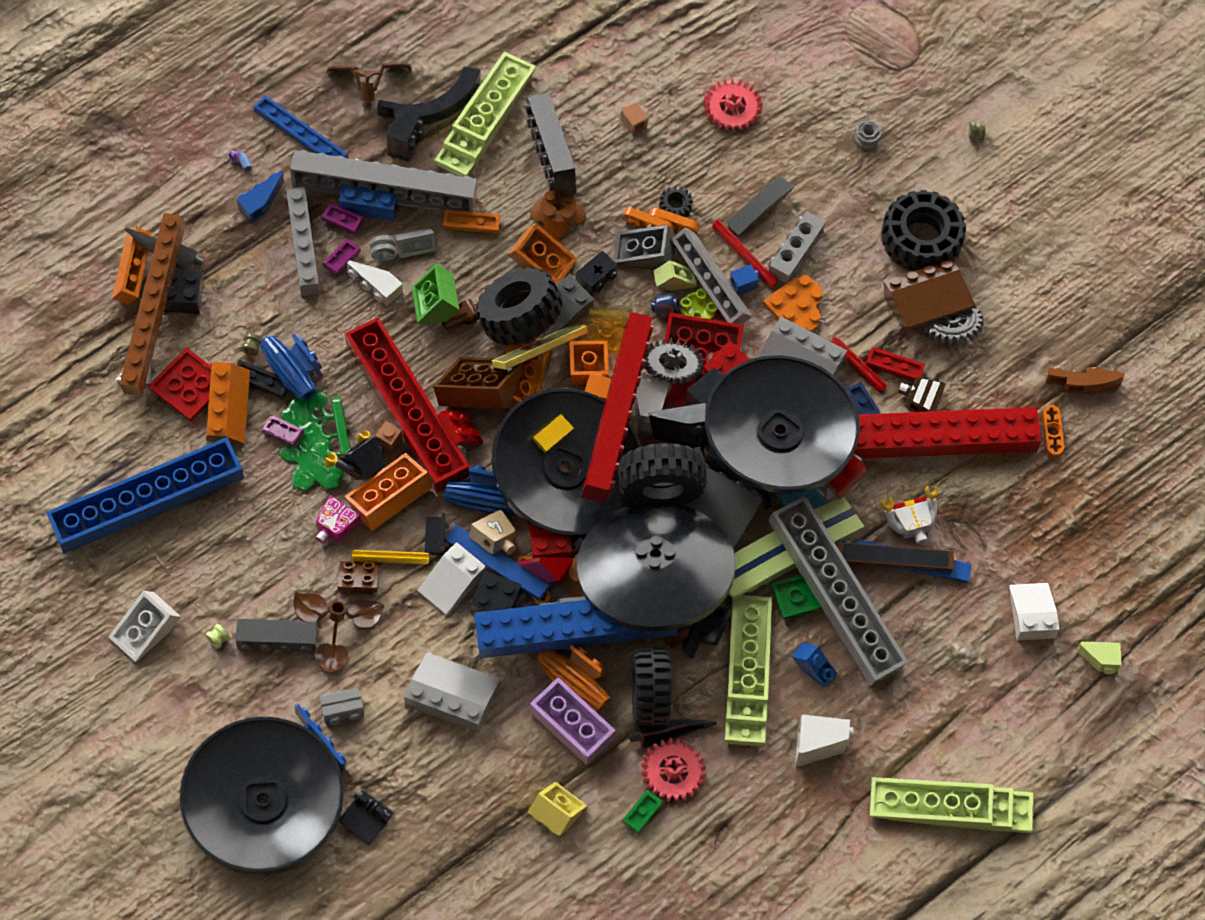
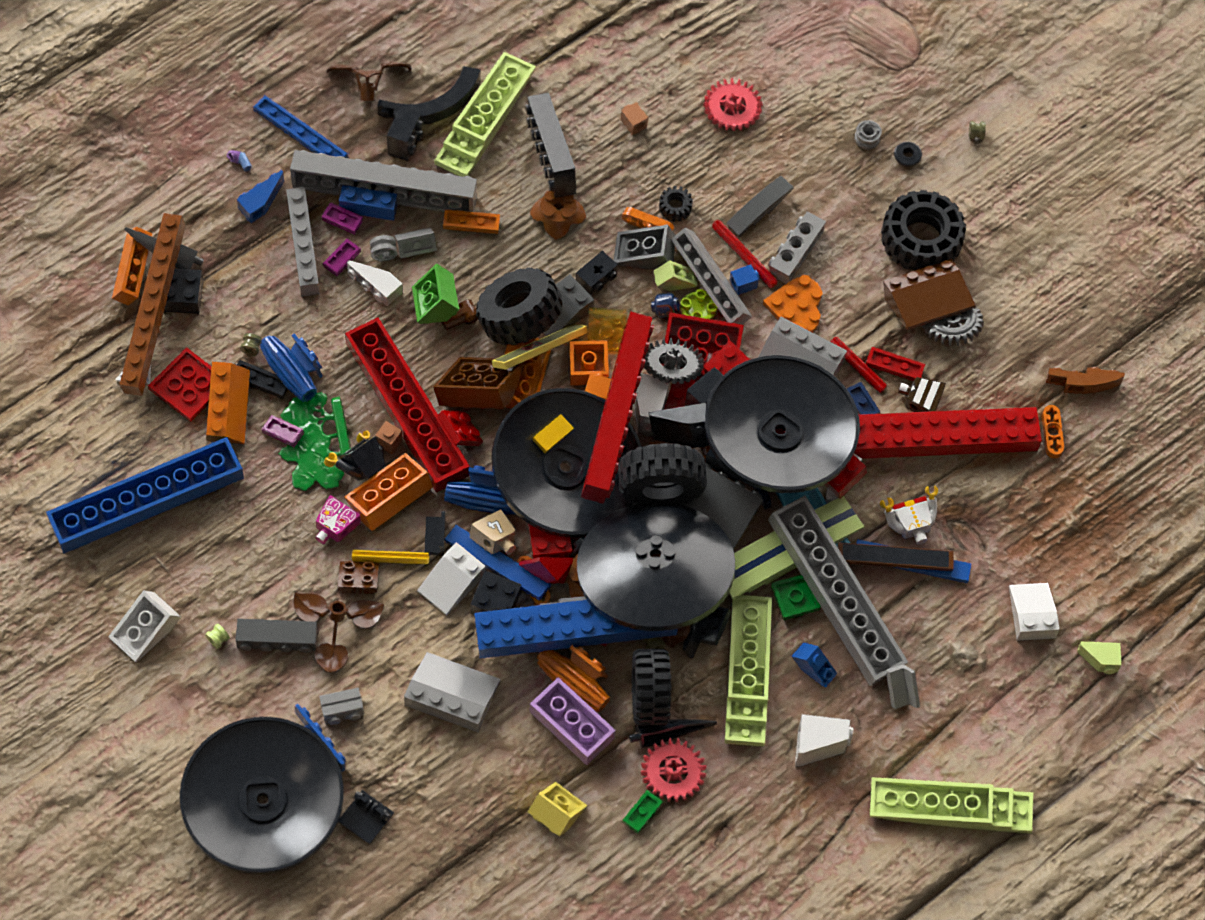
orange slope [508,223,577,284] -> none
orange beam [648,208,700,235] -> none
none -> light grey panel [886,665,920,709]
none -> black piece [894,141,922,167]

